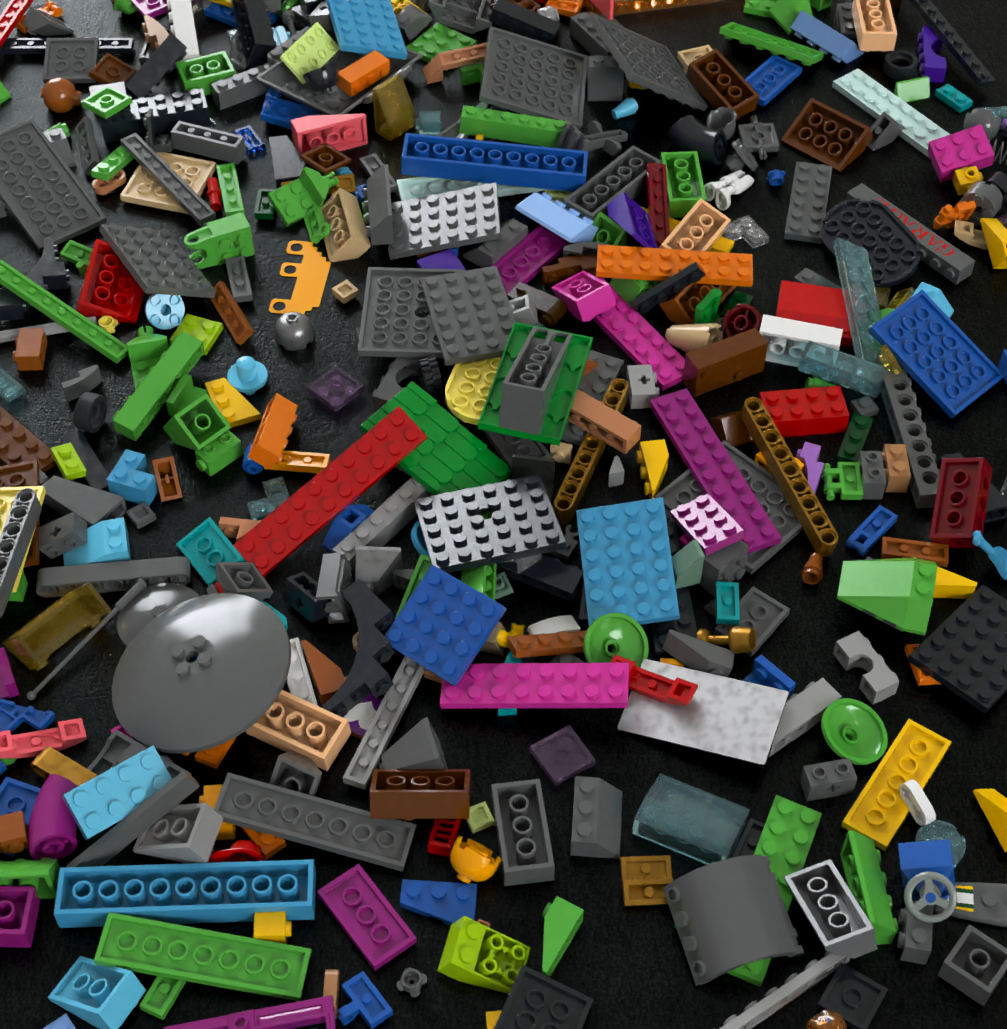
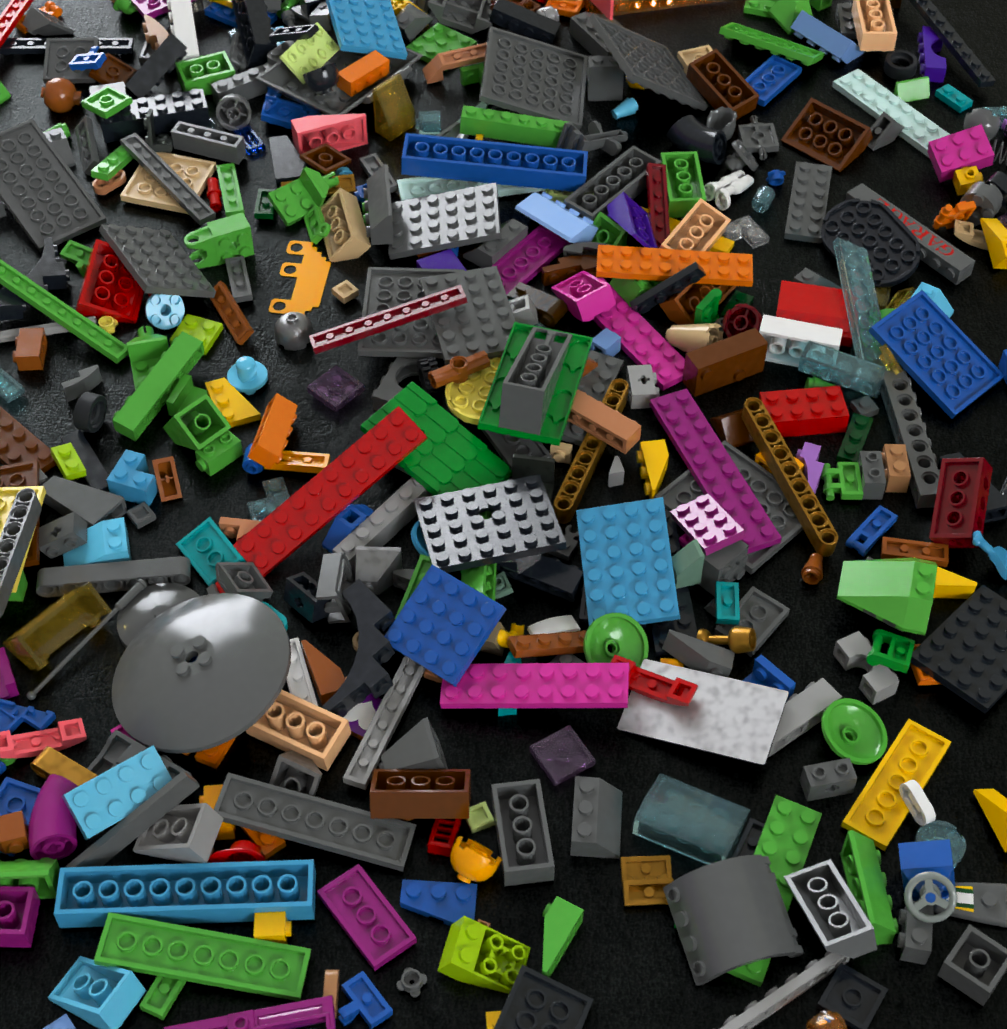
none -> blue plate [68,46,107,71]
none -> flat silver cylinder [216,94,251,131]
none -> black tile [269,24,319,42]
none -> dark red plate [309,284,468,354]
none -> dark orange piece [428,350,490,389]
none -> medium blue brick [591,328,621,357]
none -> clear light blue brick [752,186,775,213]
none -> green plate [866,629,915,673]

